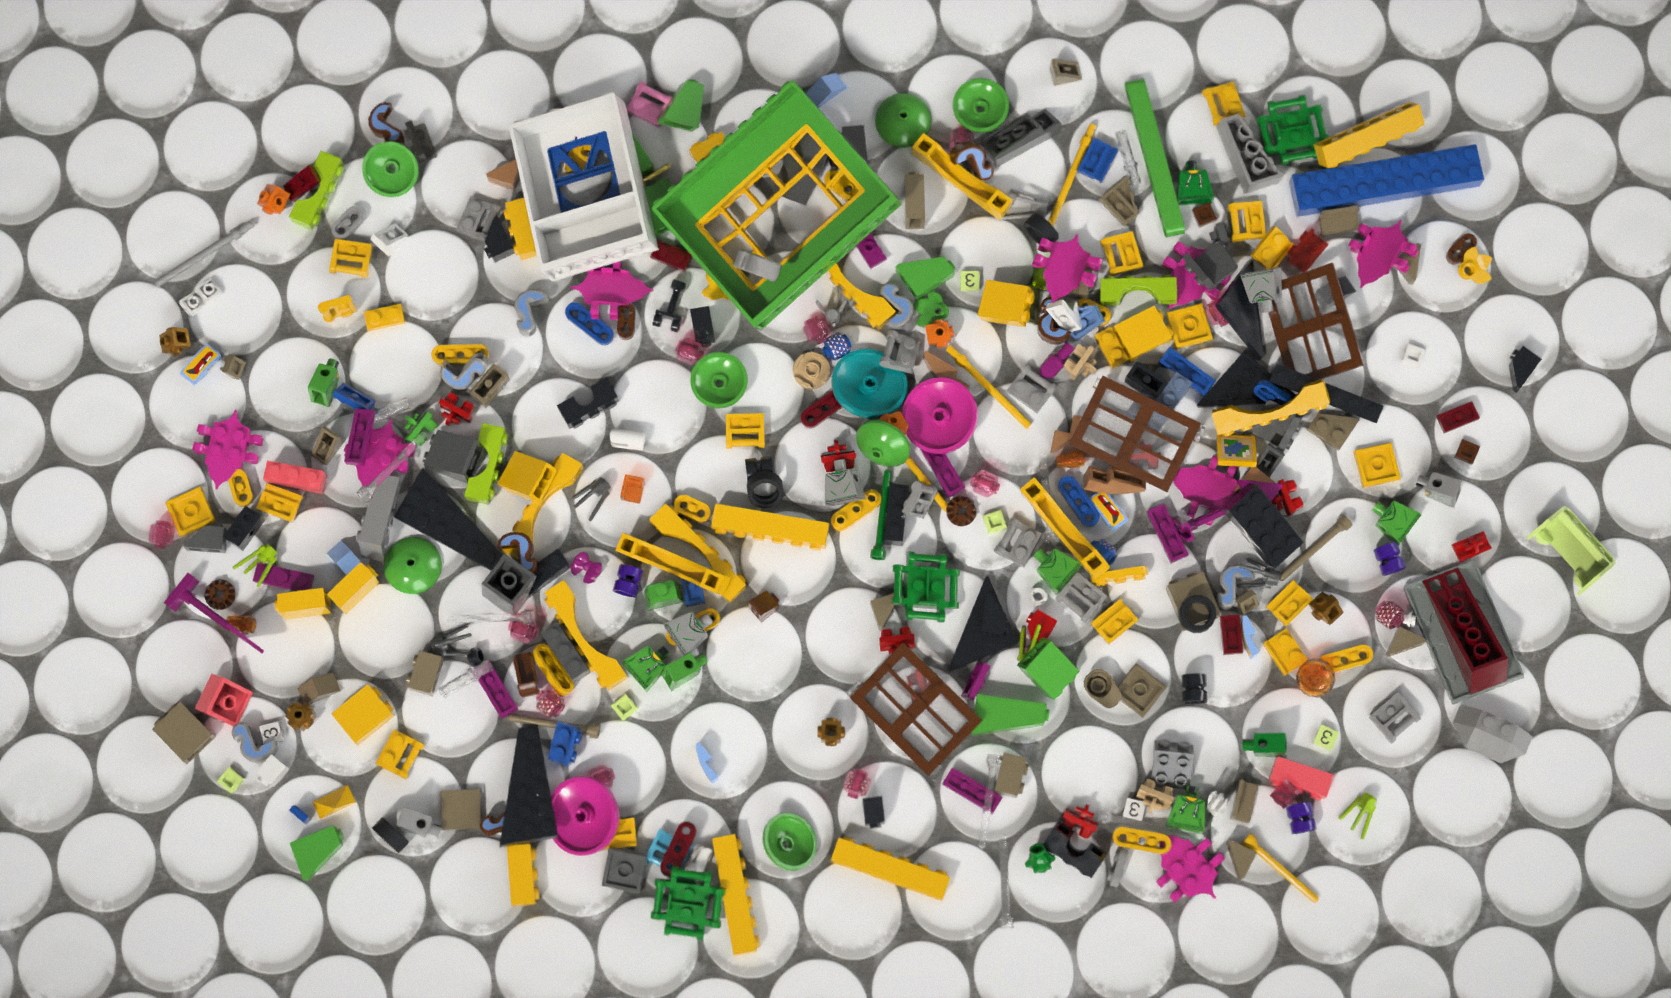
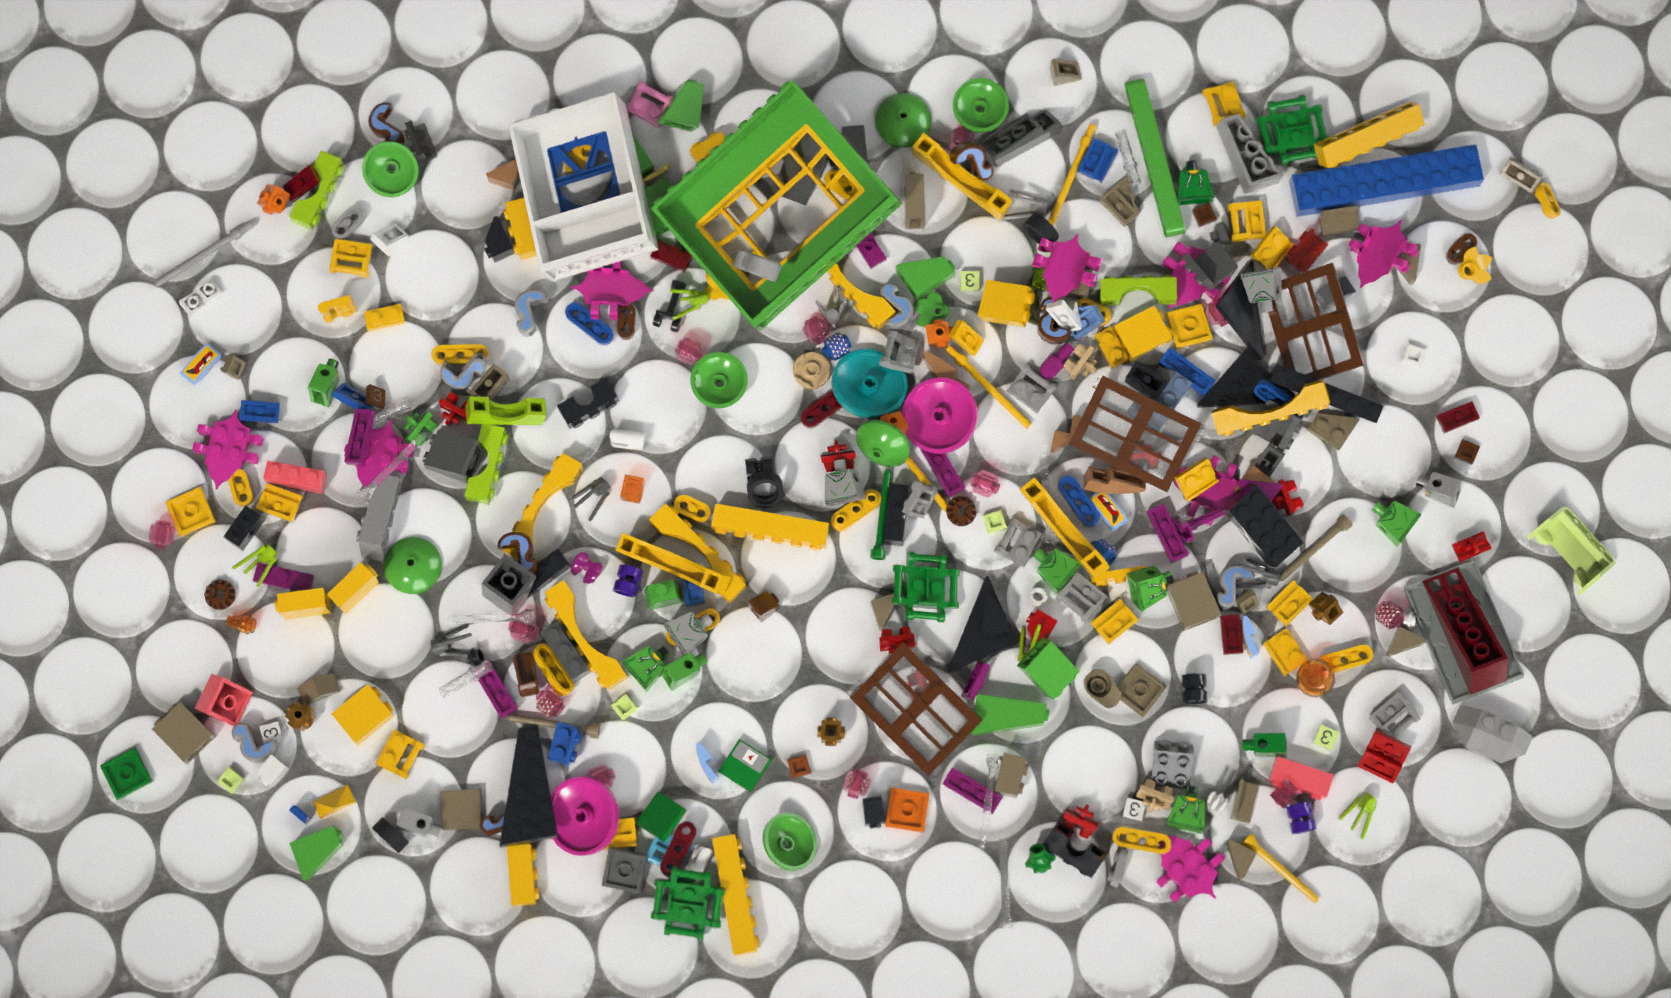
pearl gold brick [159,327,191,356] -> none
magenta piece [164,572,264,654] -> none
dark grey slope [183,523,227,553] -> none
dark tan slope [311,426,344,465] -> none
light blue slope [327,541,361,575] -> none
black wing [393,468,503,571] -> none
dark tan brick [407,651,444,697] -> none
light grey plate [456,196,502,242] -> none
yellow brick [497,451,557,504] -> none
black arch [690,306,715,347] -> none
yellow plate [726,413,765,449] -> none
light blue slope [806,73,847,108] -> none
yellow brick [831,836,950,901] -> none
clear orange cone [1056,449,1085,468] -> none
yellow plate [1100,231,1143,276] -> none
black tyre [1178,595,1216,633] -> none
tile [1216,434,1257,467] -> none
yellow tile [1353,442,1401,488] -> none
dark purple wheel [1373,542,1406,576] -> none
black slope [1508,346,1542,393] -> none
none -> green tile [100,747,153,800]
none -> blue plate [240,400,280,423]
none -> reddish brown tile [366,384,385,409]
none -> lime arch [465,396,546,426]
none -> green tile [635,792,687,842]
none -> lime plant [669,289,708,320]
none -> green tile [718,739,772,793]
none -> dark orange tile [787,755,811,779]
none -> orange tile [885,788,929,833]
none -> yellow plate [949,319,984,356]
none -> bright green torso [1126,566,1174,612]
none -> yellow plate [1174,457,1219,502]
none -> red slope [1358,729,1412,784]
none -> dark tan slope [1500,157,1543,194]
none -> yellow plate [1535,182,1561,219]

